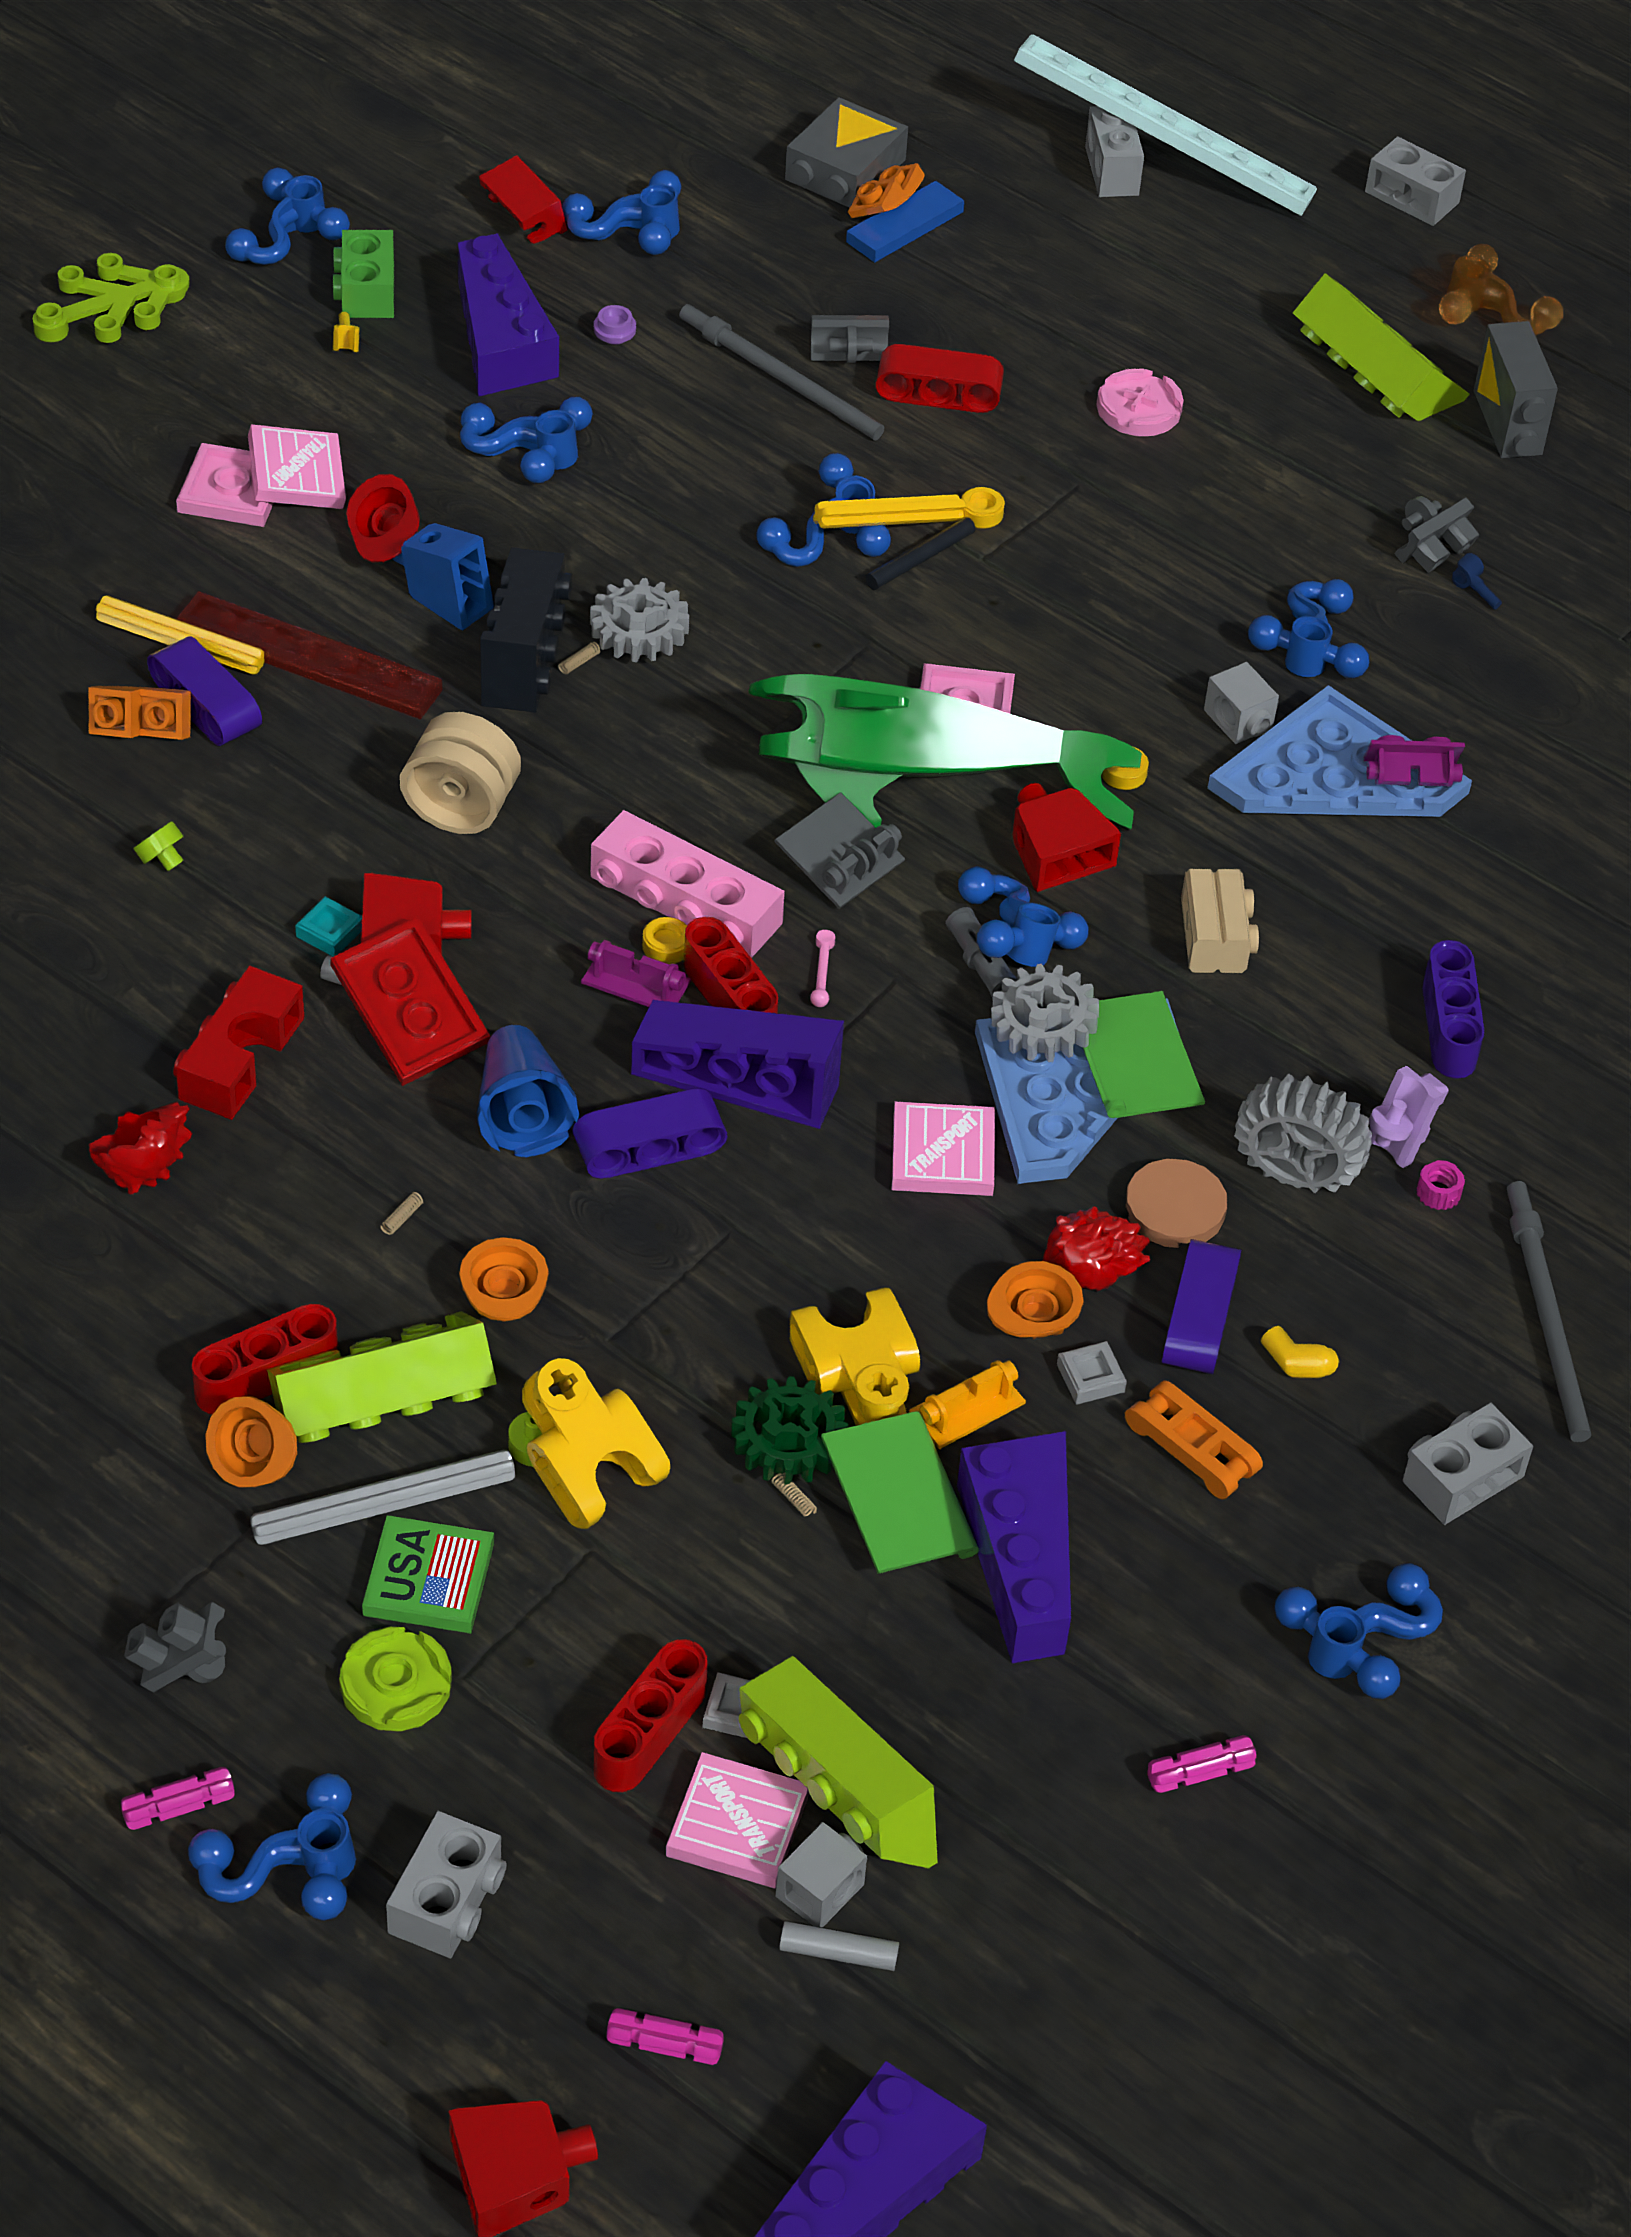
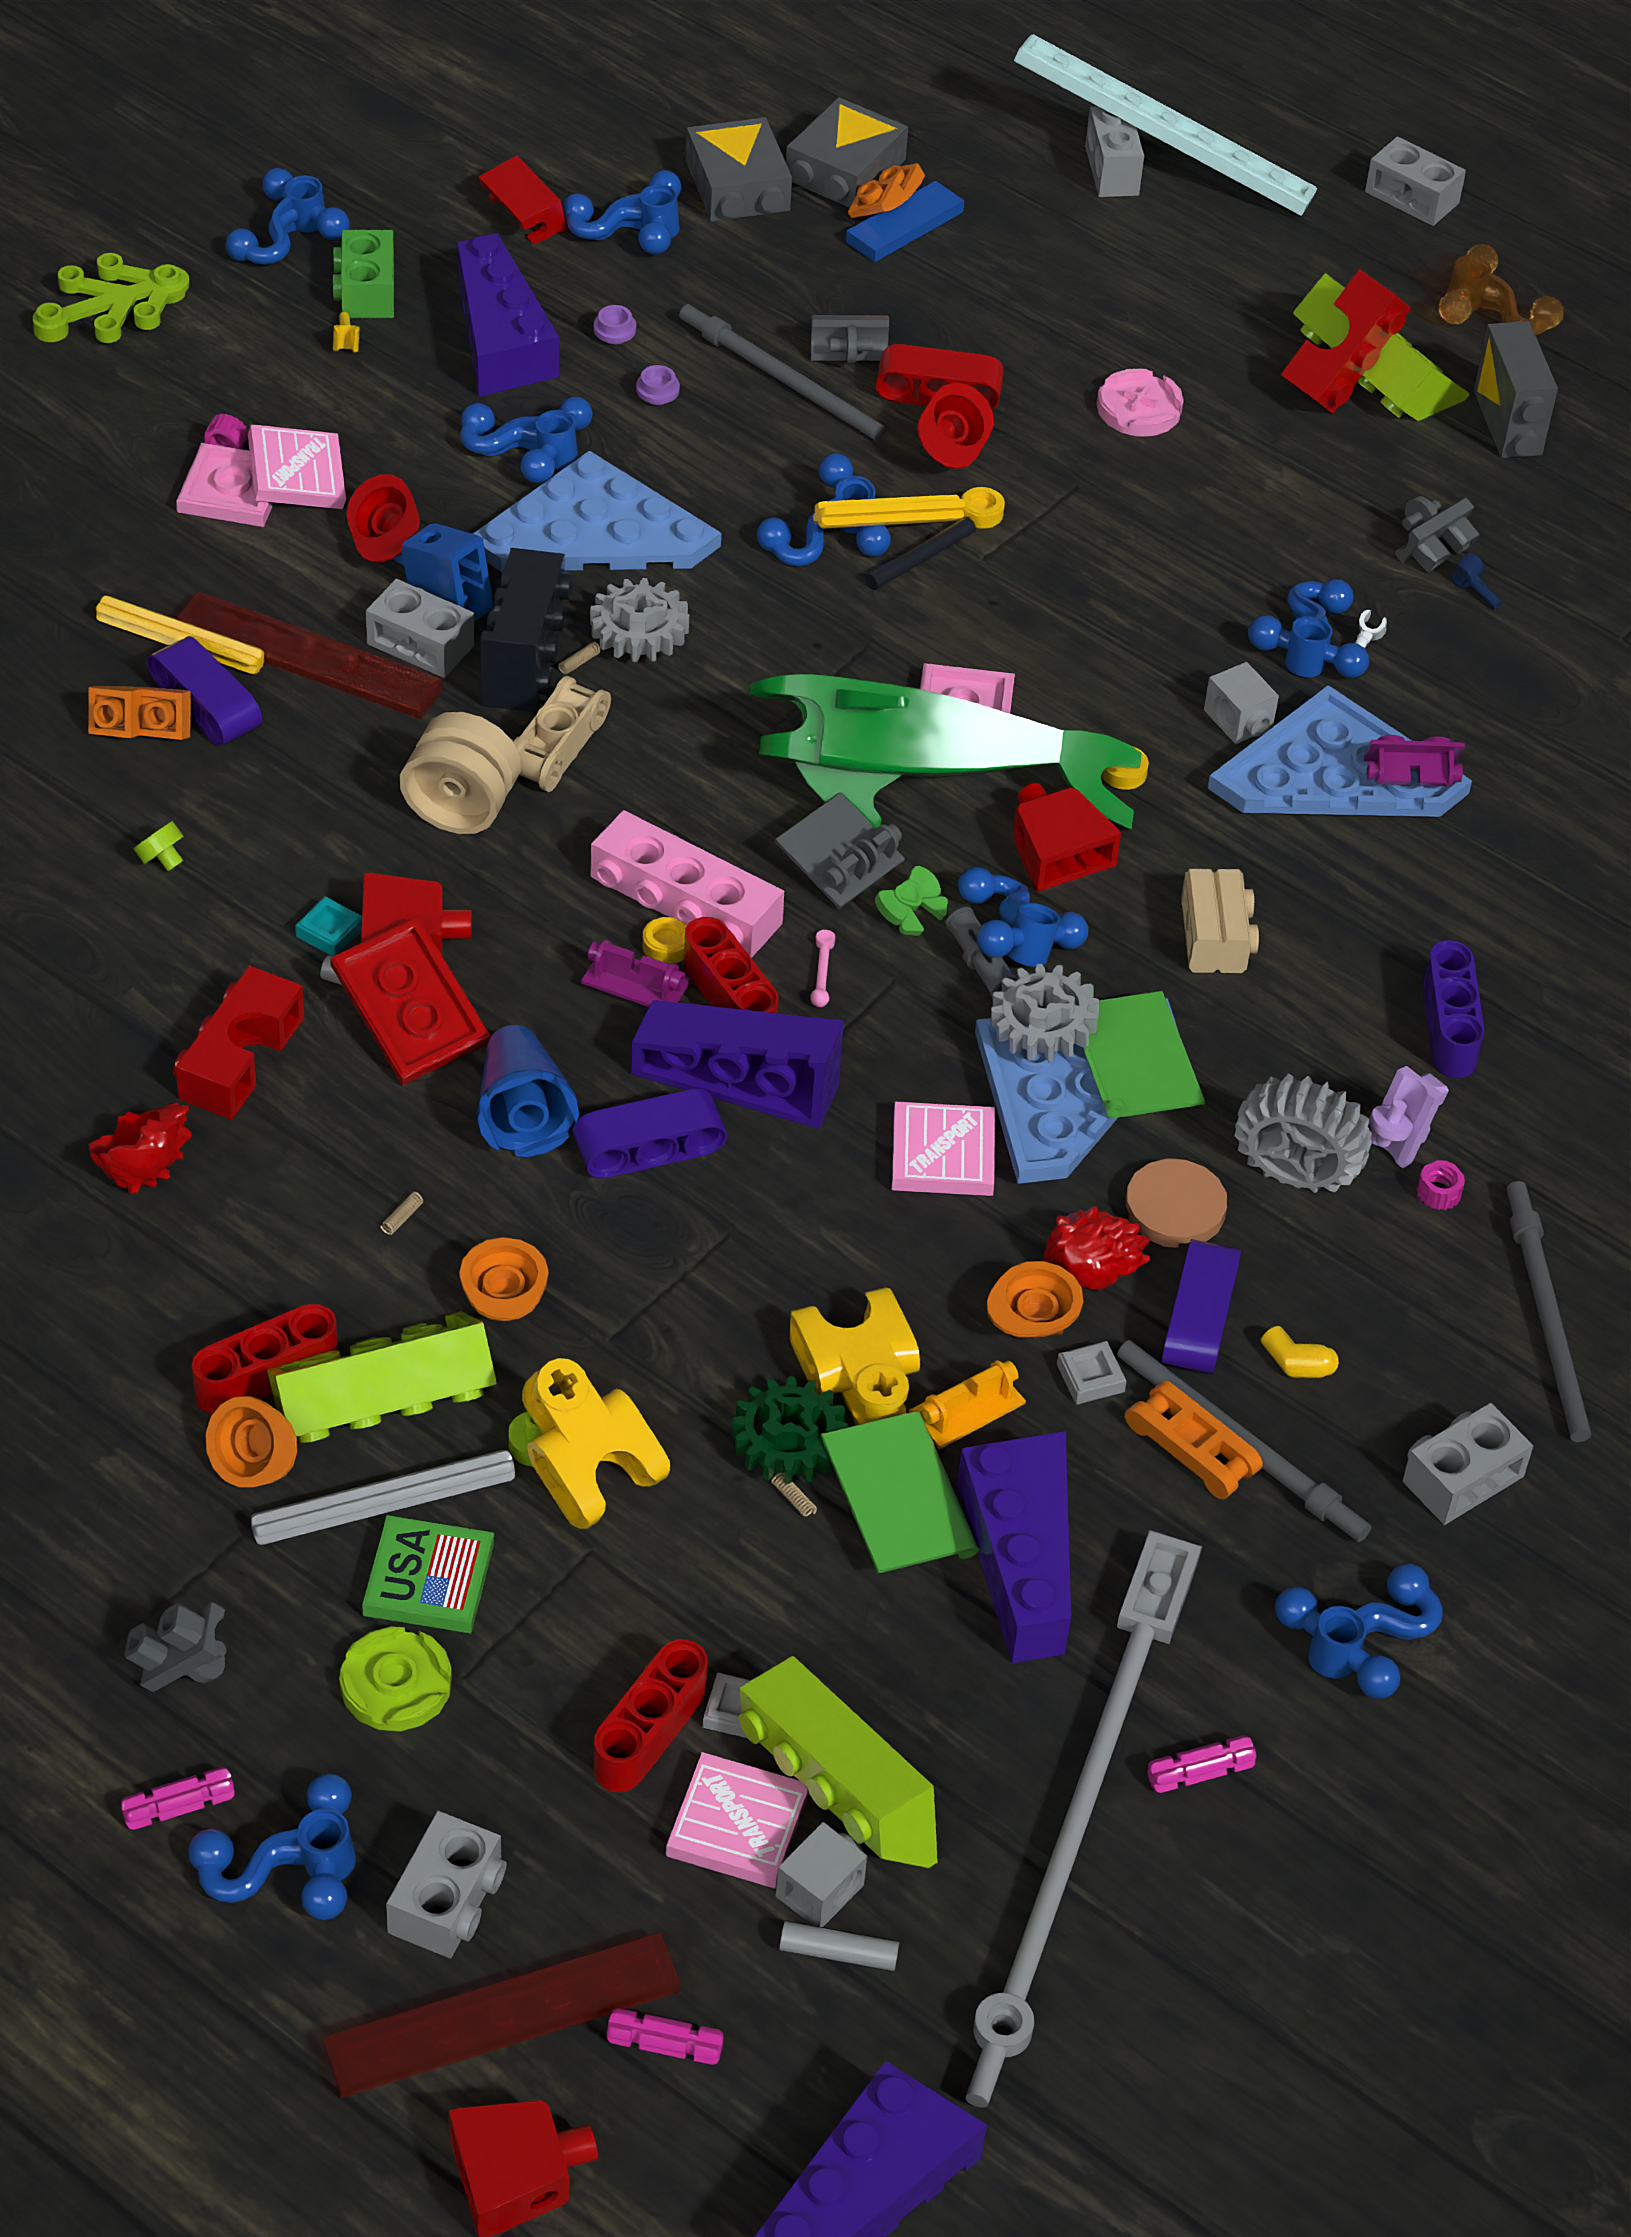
none -> dark pink axle [204,414,248,449]
none -> clear red tile [323,1933,680,2098]
none -> light grey brick [366,579,474,678]
none -> medium blue plate [473,451,721,572]
none -> tan piece [514,676,611,792]
none -> medium lavender plate [636,365,680,405]
none -> dark grey brick [686,117,792,221]
none -> bright green piece [875,866,948,936]
none -> red piece [917,382,994,469]
none -> light grey bar [965,1531,1202,2108]
none -> dark grey bar [1117,1340,1372,1542]
none -> red arch [1281,269,1411,414]
none -> white hand [1355,610,1387,648]

